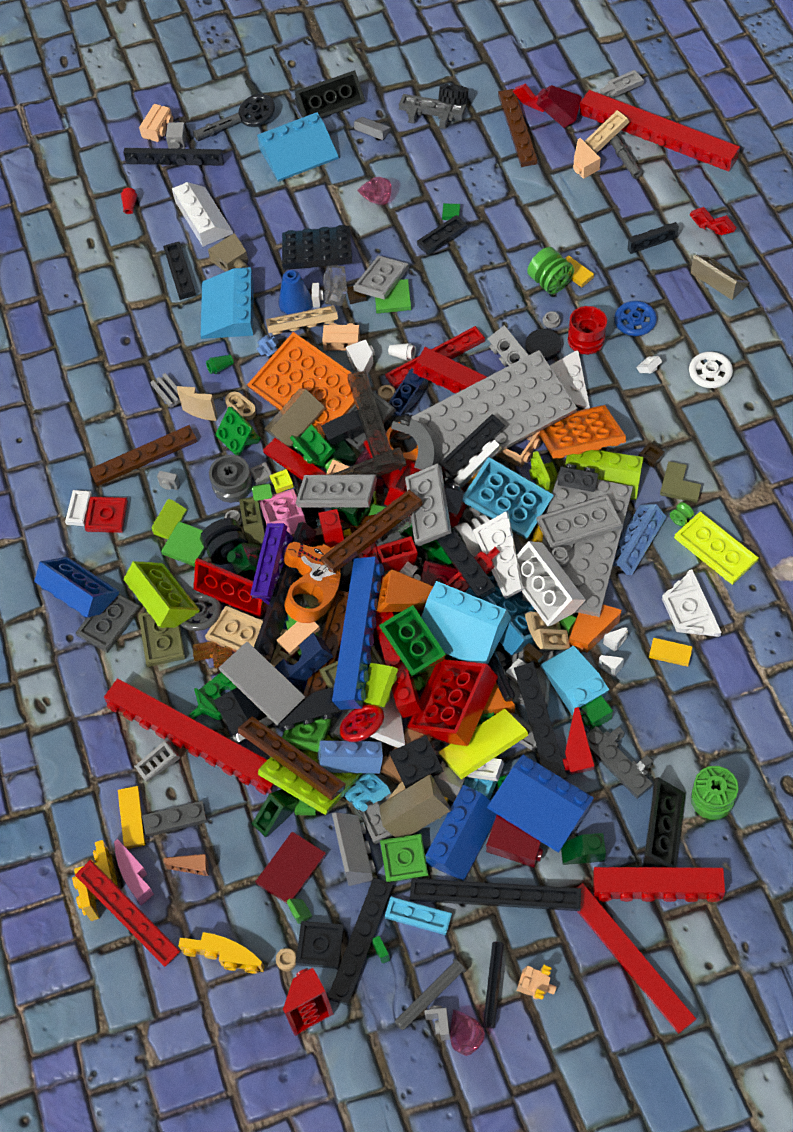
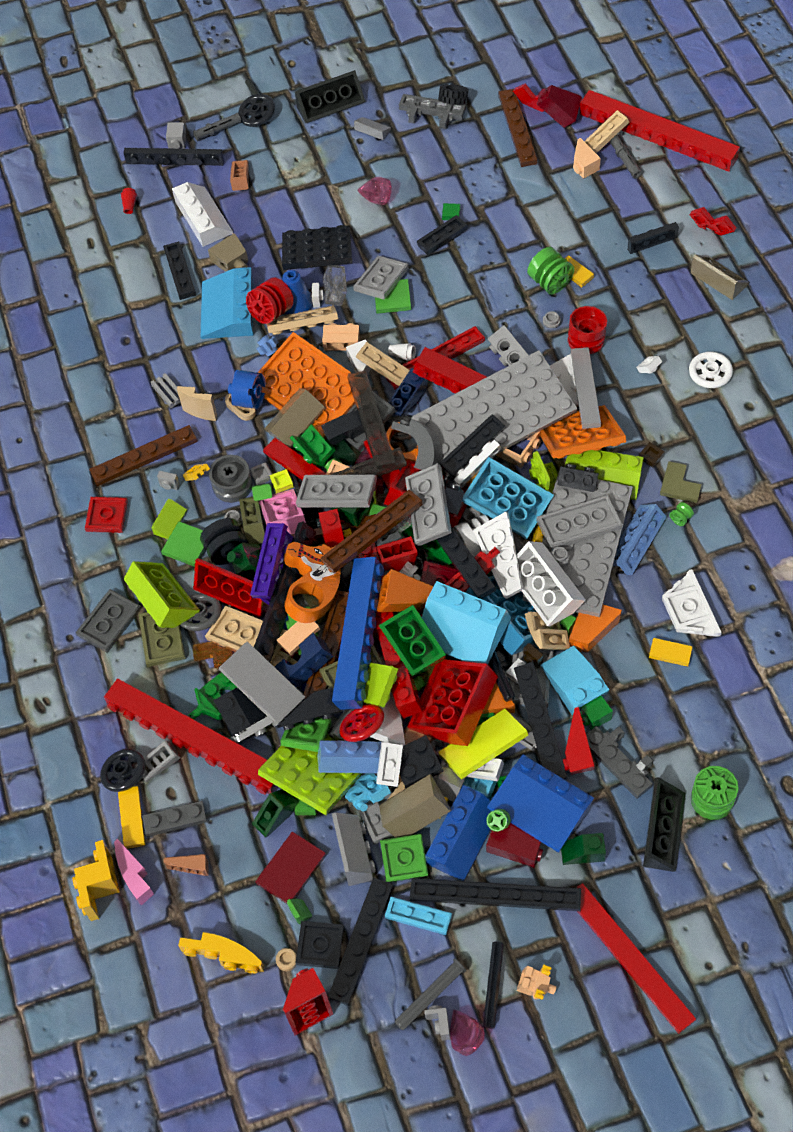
blue slope [34,557,120,618] -> none
white tile [65,490,92,526] -> none
red tile [75,859,180,967] -> none
light nougat brick [139,104,173,142] -> none
green cone [206,354,234,374] -> none
green bracket [216,407,261,456] -> none
reddish brown plate [238,716,346,801] -> none
dark azure slope [257,112,339,182] -> none
dark brown tile [346,286,367,304] -> none
green tile [372,935,390,964] -> none
tan tile [378,385,396,402] -> none
black tile [525,329,561,361] -> none
red brick [593,867,725,902] -> none
white slope [598,655,624,677] -> none
light grey hinge [600,70,644,97] -> none
white slope [603,627,628,651] -> none
blue plate [614,301,657,336] -> none
neon yellow tile [674,511,759,585] -> none
none -> black plate [100,749,146,792]
none -> yellow tile [182,464,210,481]
none -> blue brick [228,370,266,409]
none -> nougat slope [230,160,249,191]
none -> red wheel [246,277,293,324]
none -> tan plate [356,342,410,386]
none -> white plate [376,742,403,787]
none -> bright green wheel [487,809,511,831]
none -> light grey tile [571,347,601,429]

